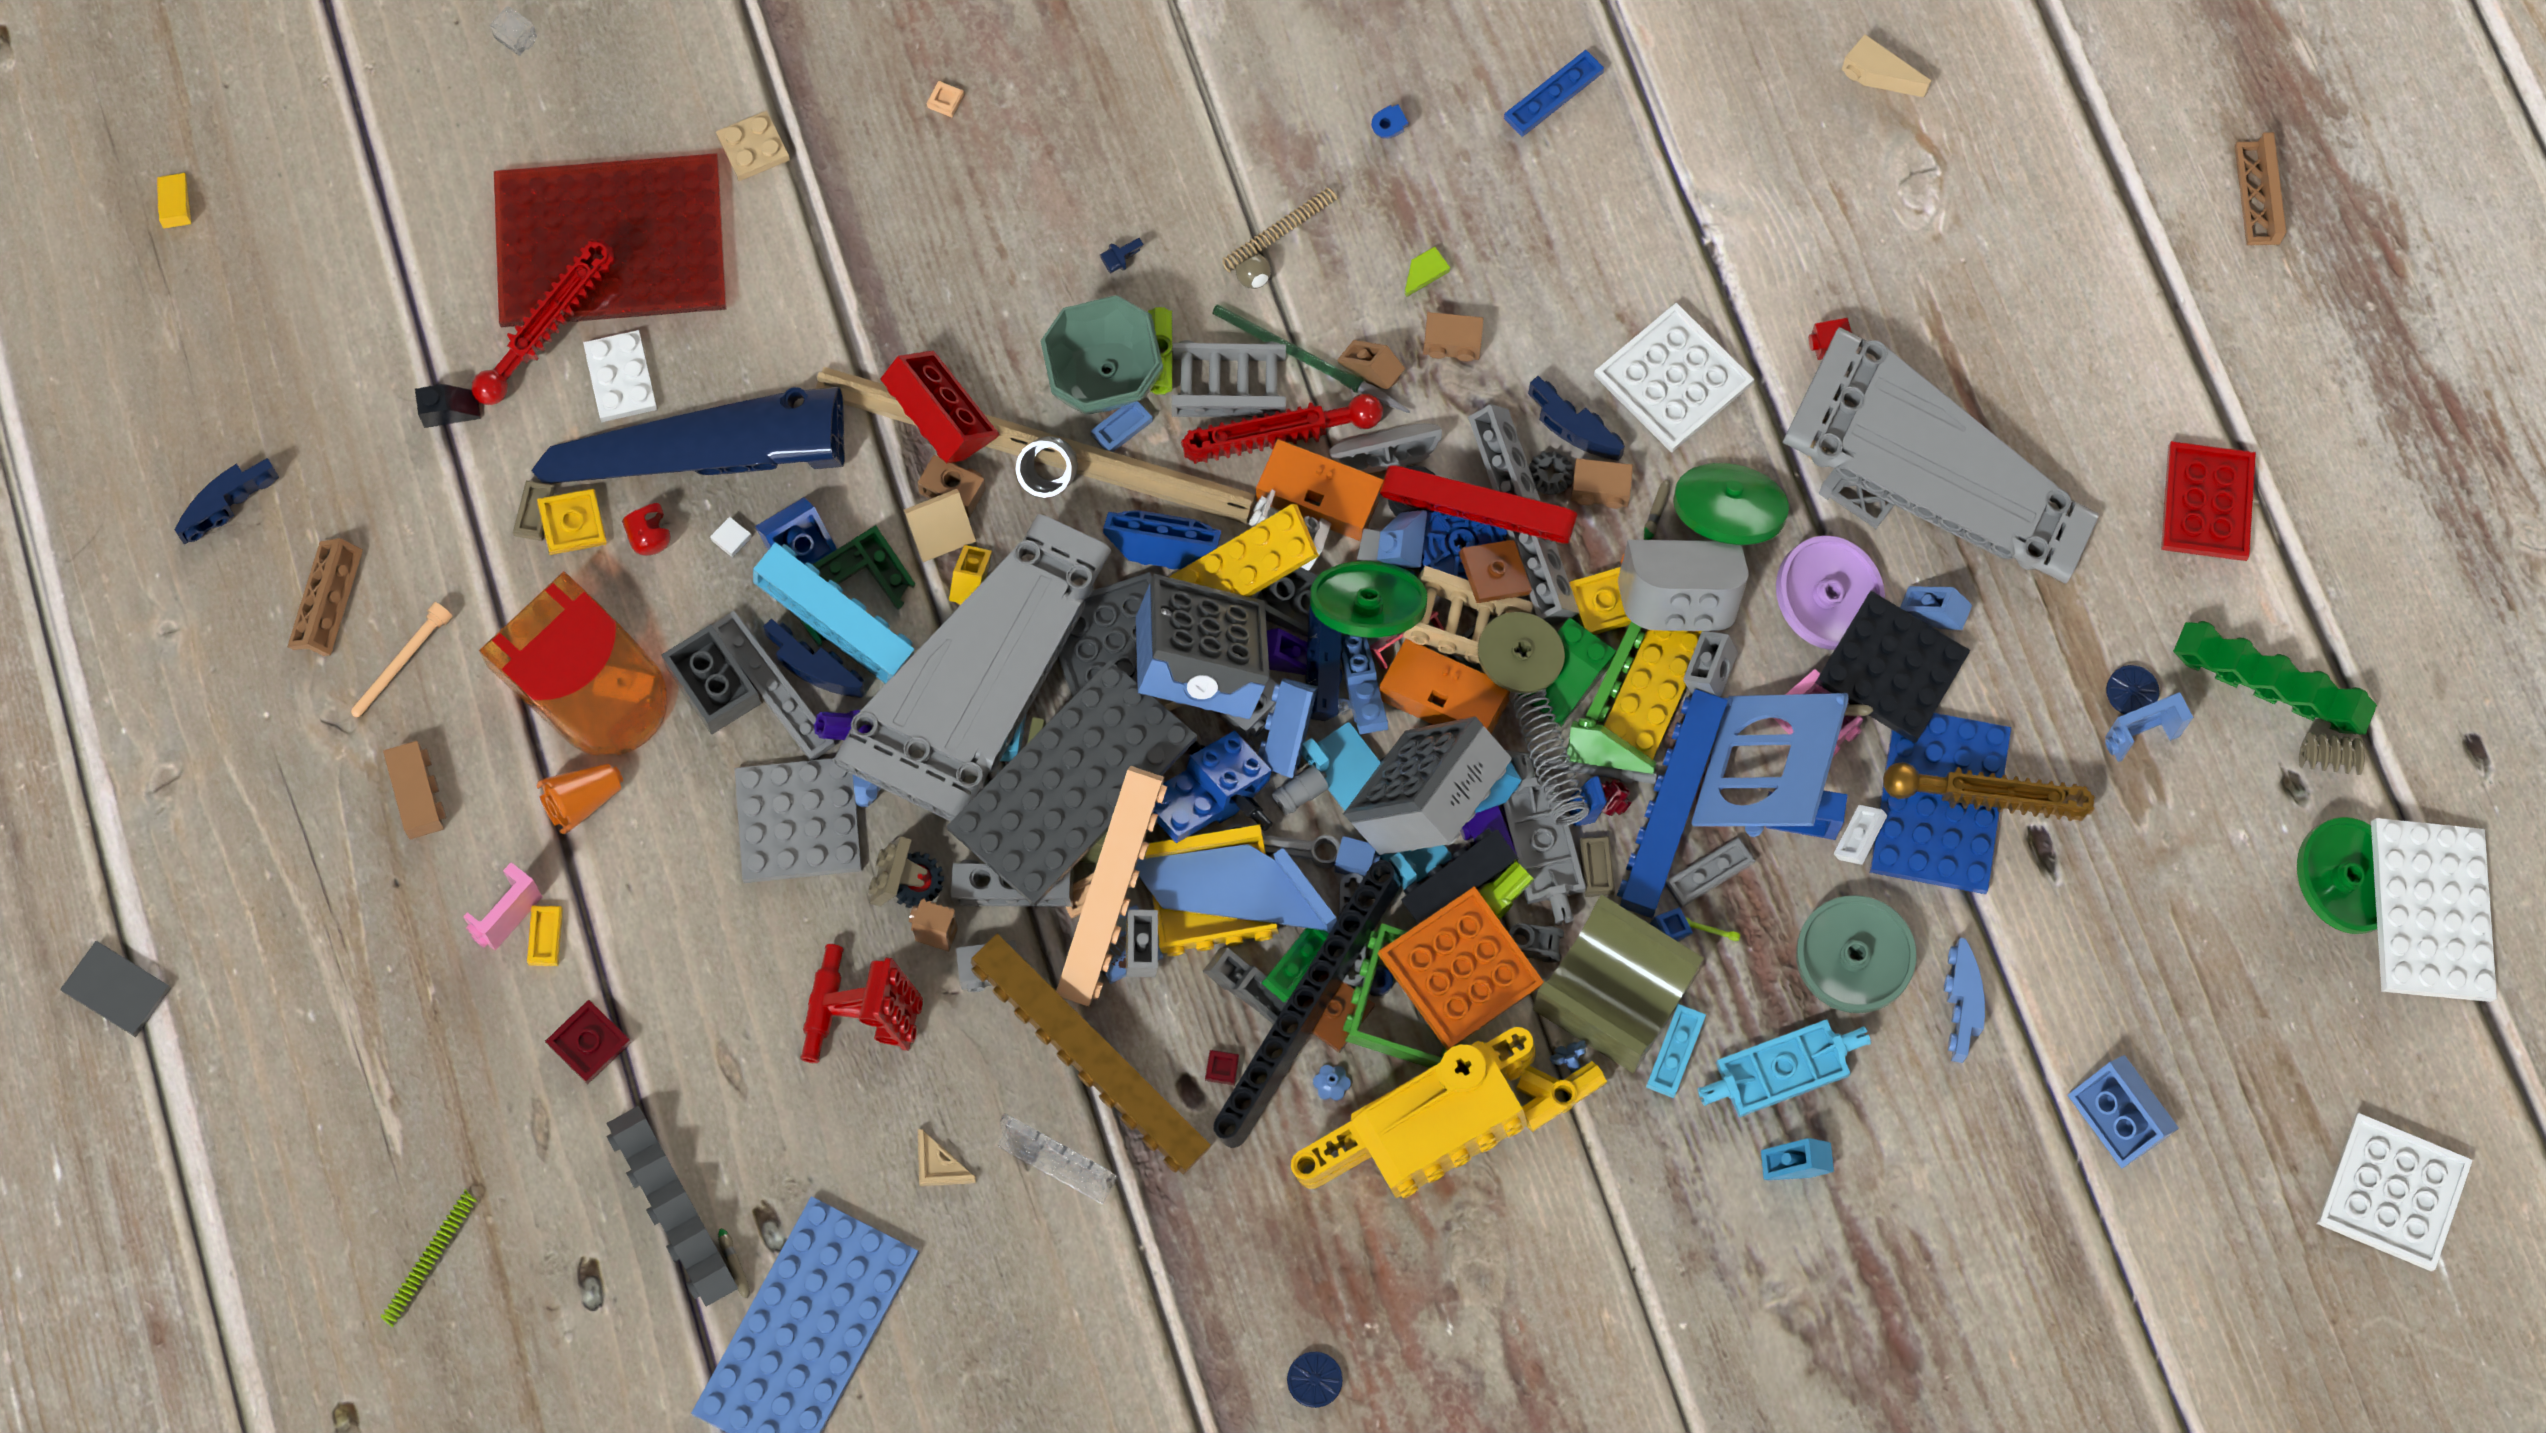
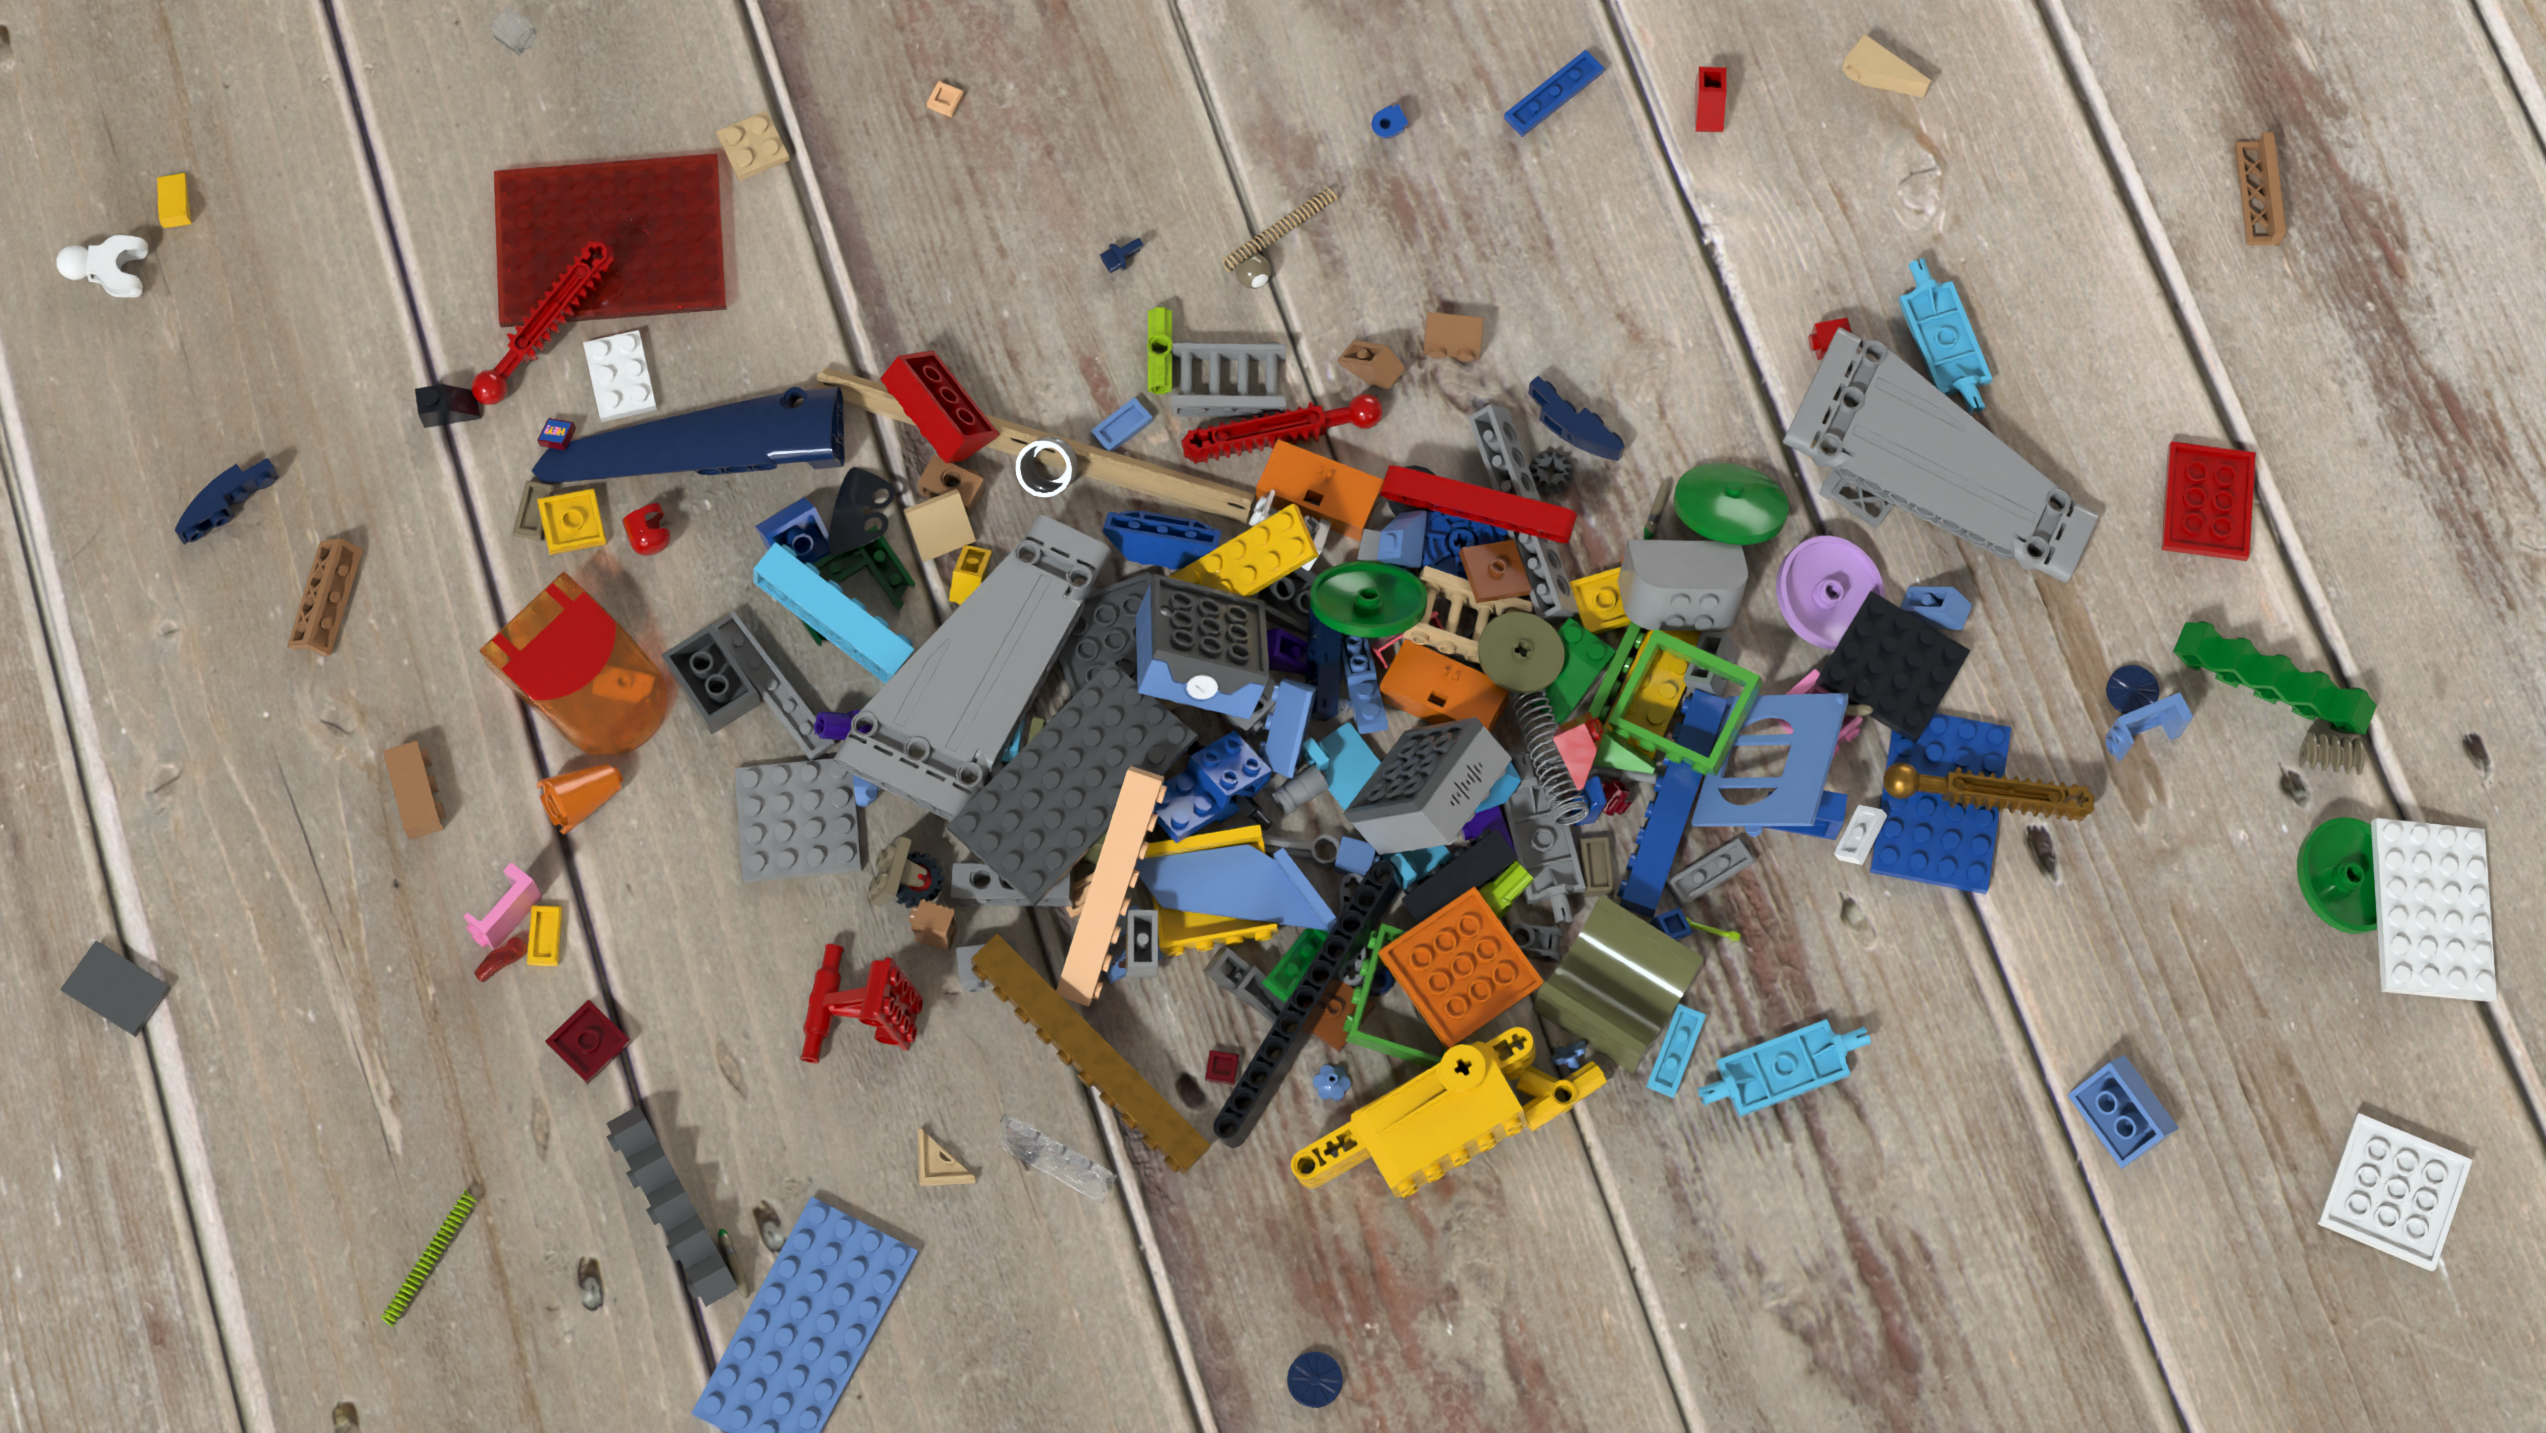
light nougat piece [351,602,453,717] -> none
white tile [710,517,752,558] -> none
dark blue slope [763,618,866,698] -> none
sand green rock [1040,295,1163,415] -> none
clear green piece [1212,304,1410,413] -> none
light grey brick [1329,423,1442,474] -> none
lime tile [1405,246,1450,297] -> none
medium nougat brick [1571,458,1633,509] -> none
white plate [1594,303,1754,453] -> none
dark azure slope [1761,1138,1834,1180] -> none
sand green dish [1796,895,1916,1013] -> none
medium blue slope [1944,938,1985,1063] -> none
none -> white piece [56,235,149,297]
none -> clear red arm [474,937,528,982]
none -> tile [537,418,576,450]
none -> black piece [829,467,895,555]
none -> slope [1552,712,1604,791]
none -> bright green window [1608,629,1763,776]
none -> red slope [1695,66,1727,132]
none -> medium azure plate [1898,258,1993,414]

